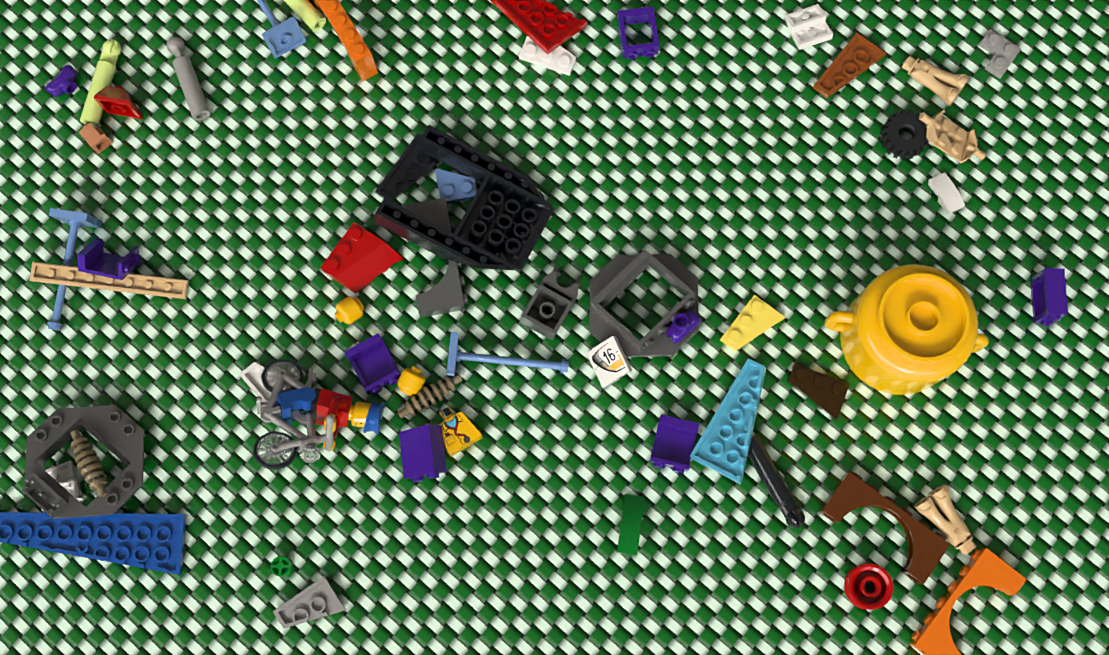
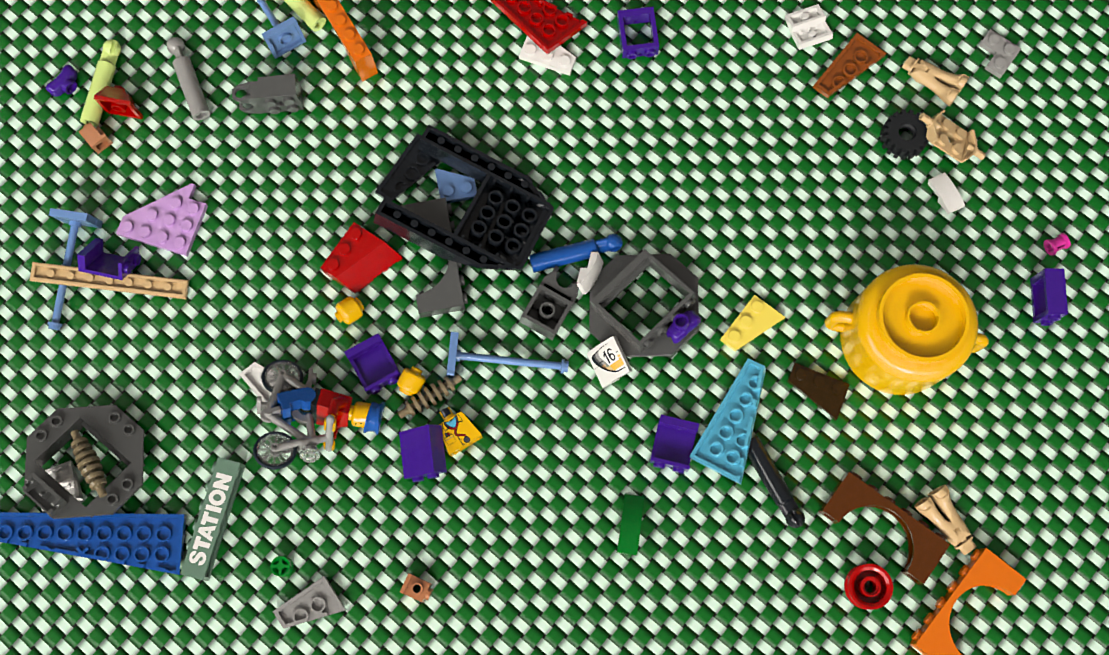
none -> lavender wing [116,183,208,257]
none -> sand green brick [180,457,246,581]
none -> dark grey brick [232,74,304,114]
none -> nougat brick [400,573,433,603]
none -> blue piece [529,234,623,273]
none -> white slope [577,252,604,294]
none -> dark pink bush [1043,233,1071,256]

